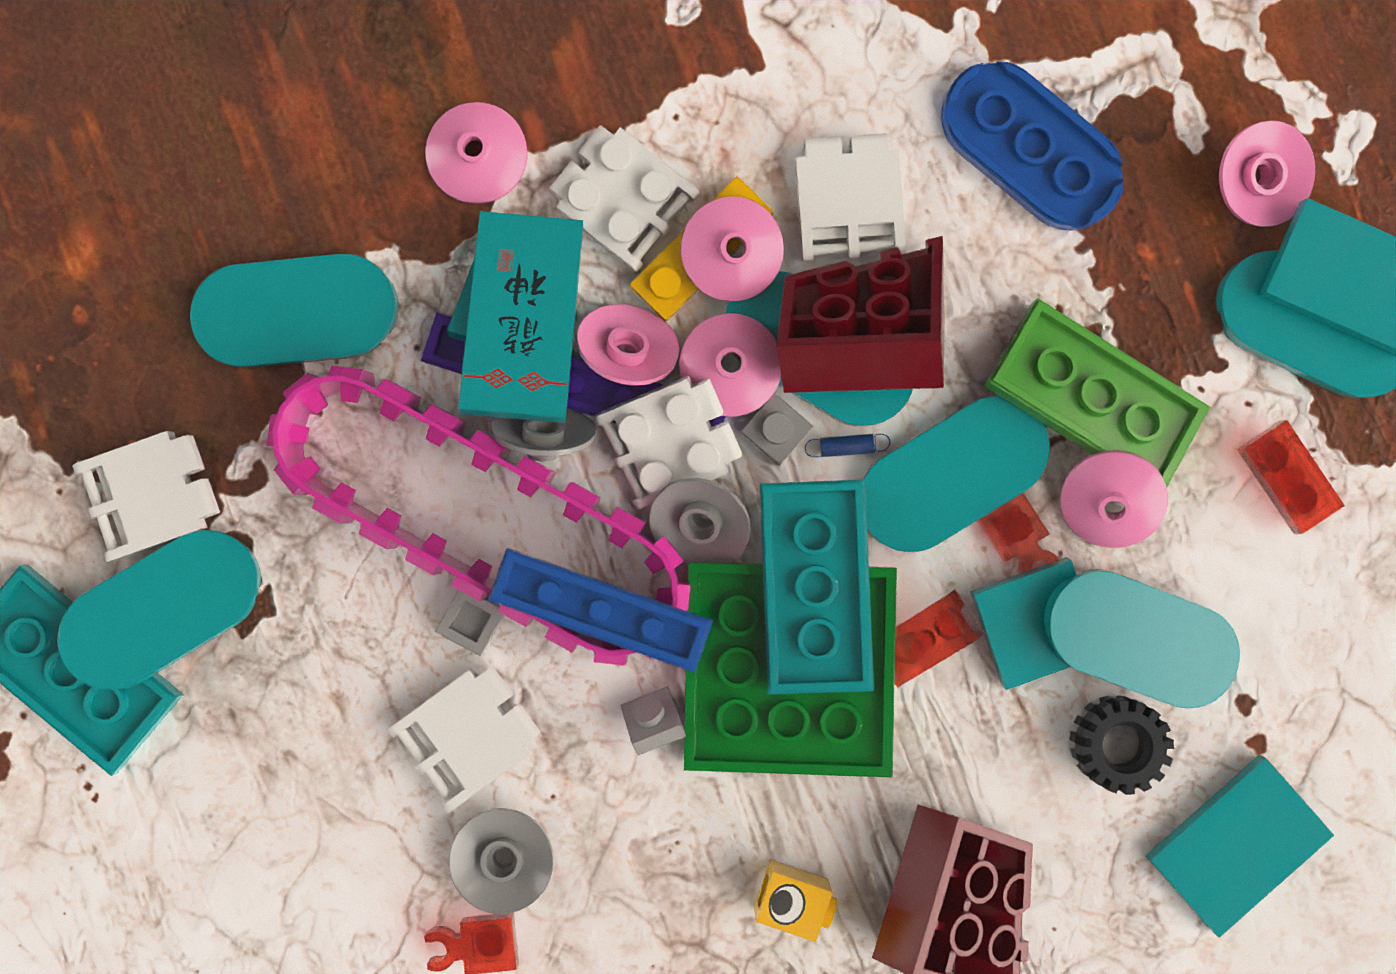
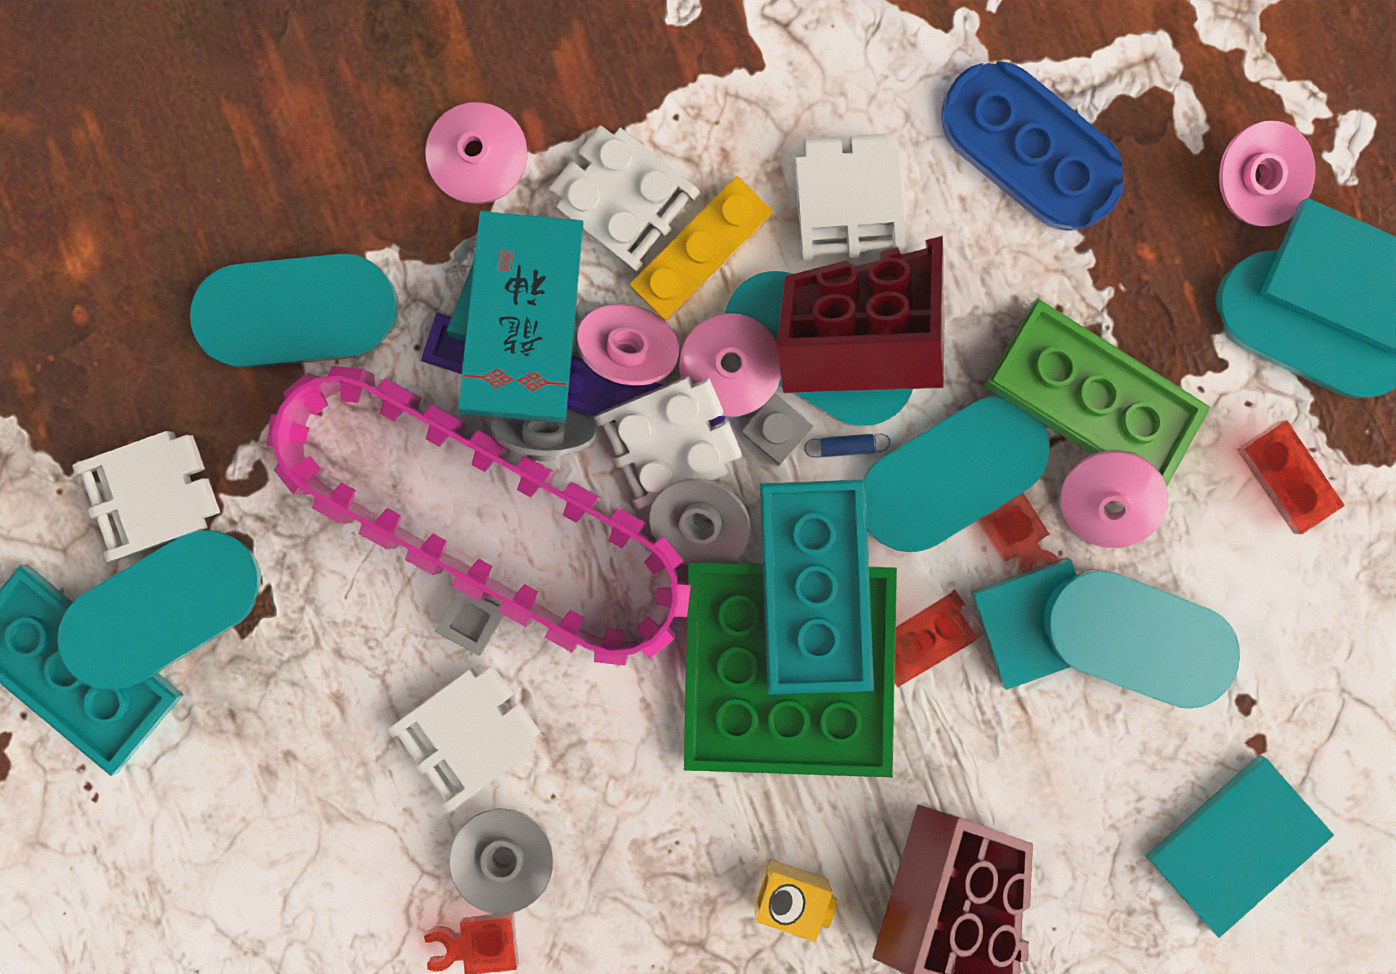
blue tile [488,548,713,673] -> none
light grey plate [620,686,686,755] -> none
bright pink dish [680,197,784,301] -> none
black tyre [1069,695,1174,795] -> none

